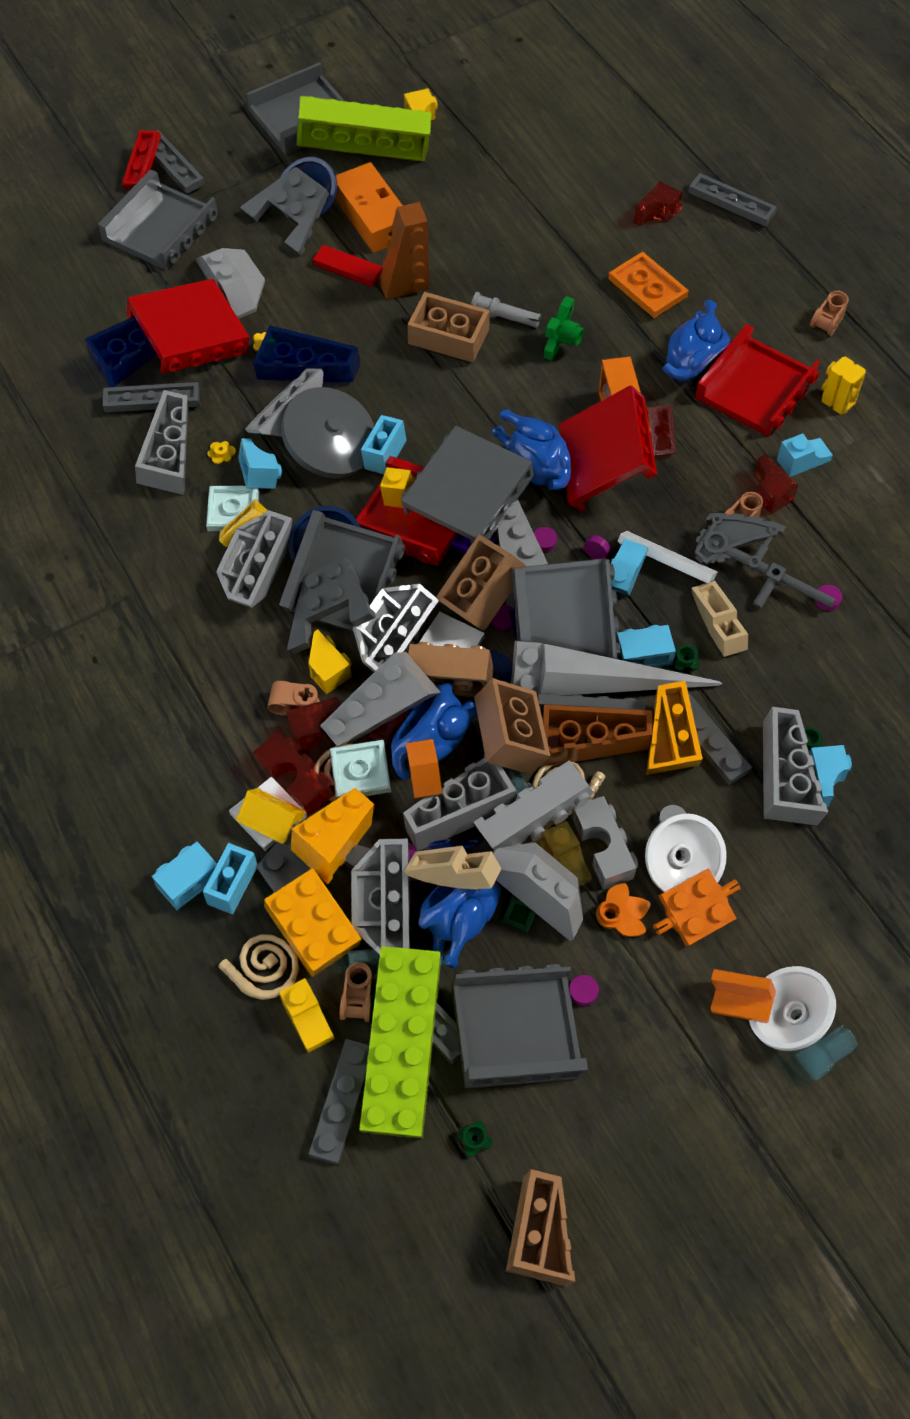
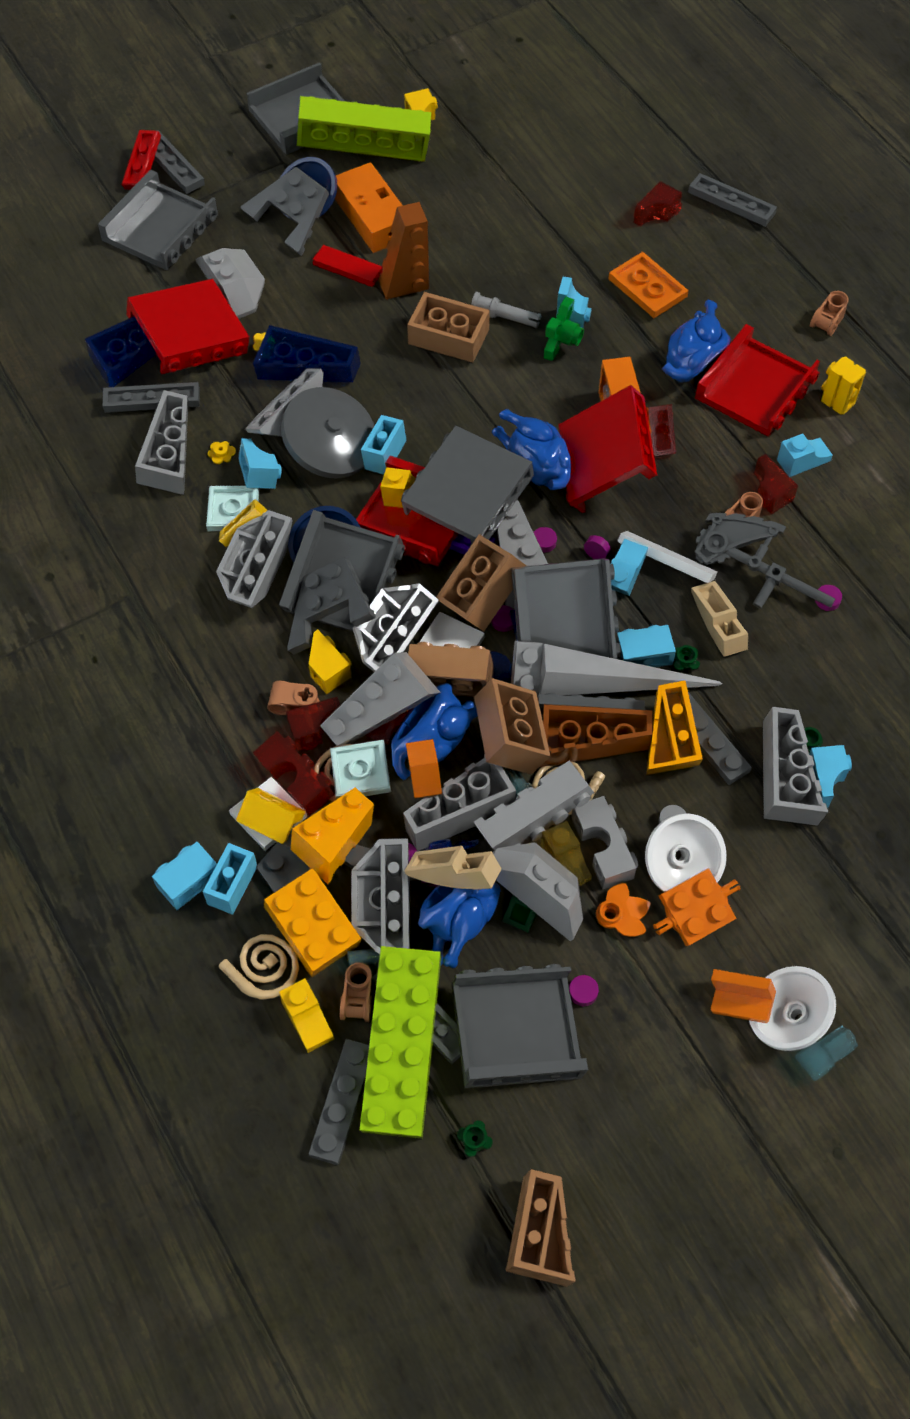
none -> medium azure arch [556,276,591,328]

